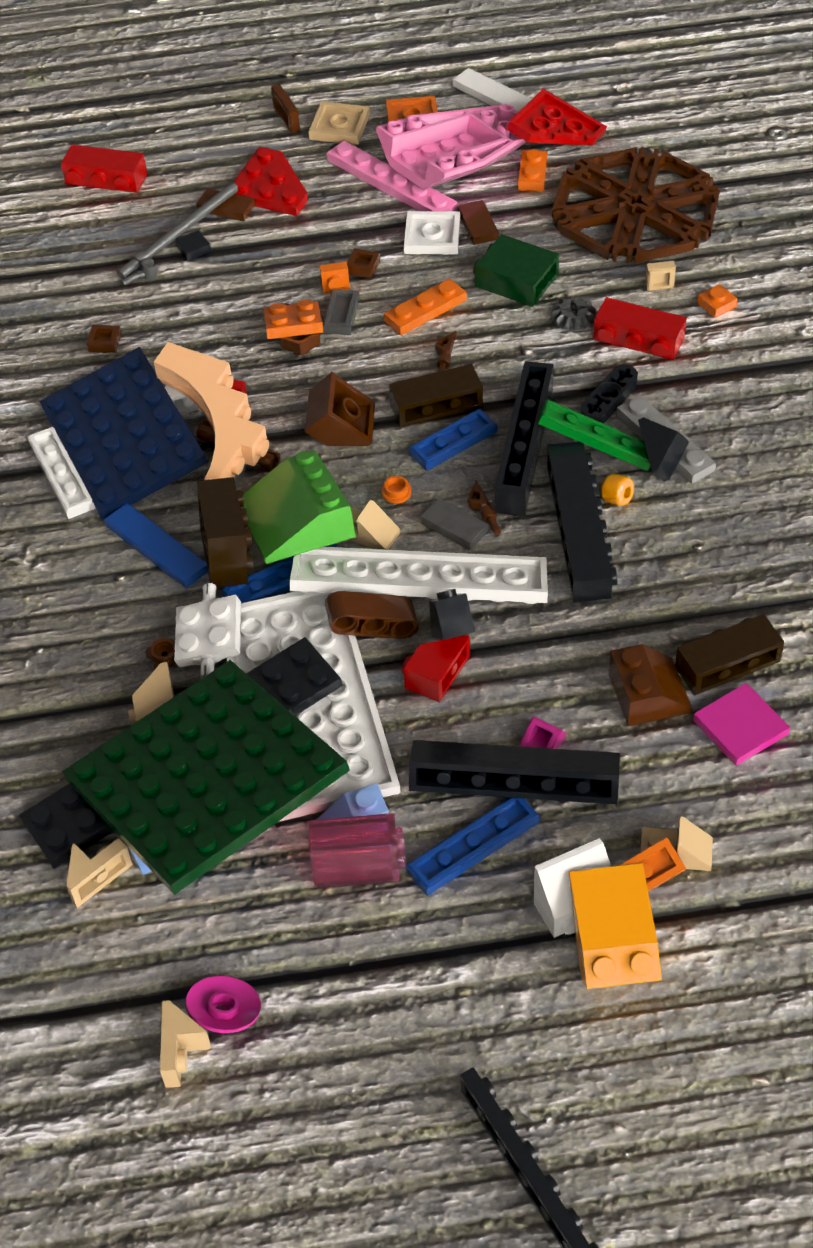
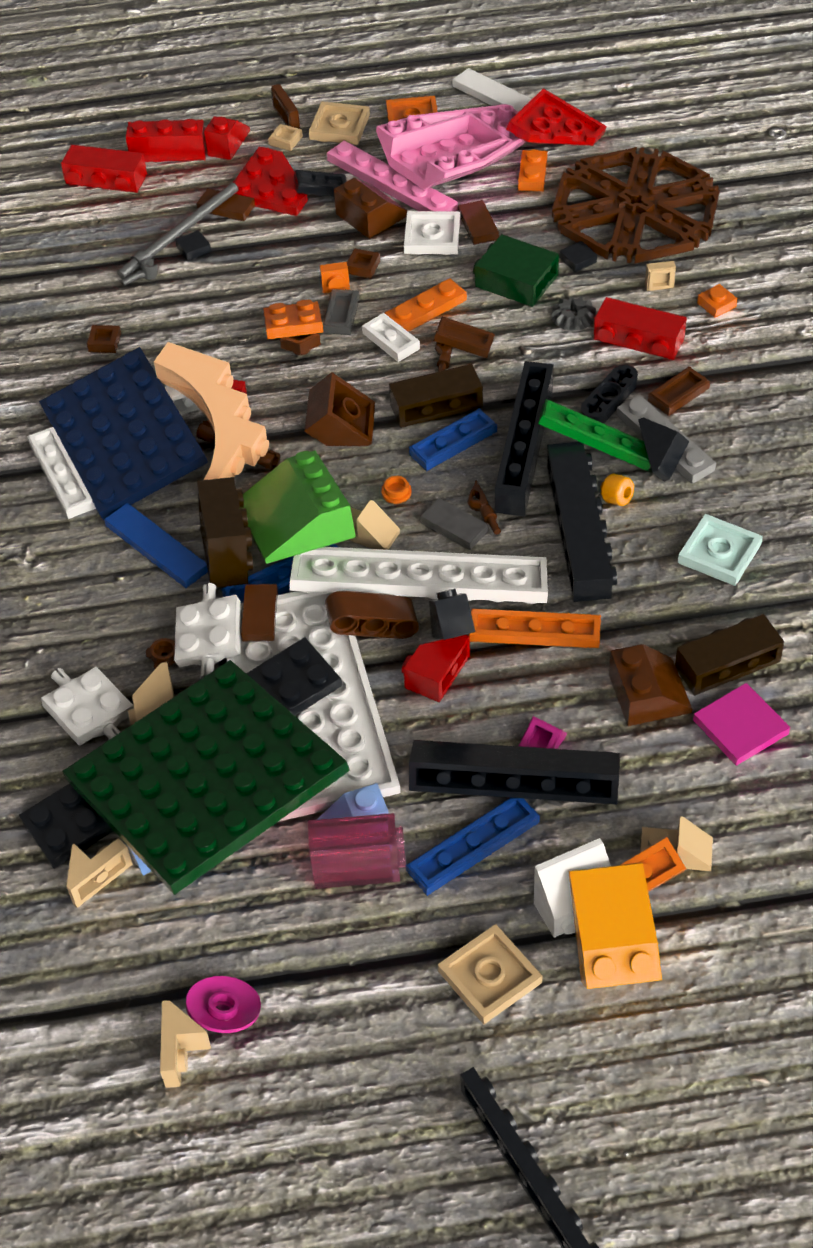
none -> white plate [41,667,134,746]
none -> red brick [126,119,207,162]
none -> red slope [204,116,250,160]
none -> reddish brown tile [241,584,278,642]
none -> tan tile [268,124,303,151]
none -> black plate [293,170,347,197]
none -> reddish brown slope [334,178,408,239]
none -> white plate [362,313,420,362]
none -> reddish brown tile [433,317,495,358]
none -> tan plate [438,924,542,1025]
none -> orange plate [469,609,601,648]
none -> black tile [559,241,598,272]
none -> reddish brown tile [648,367,710,416]
none -> light aqua plate [677,514,763,586]

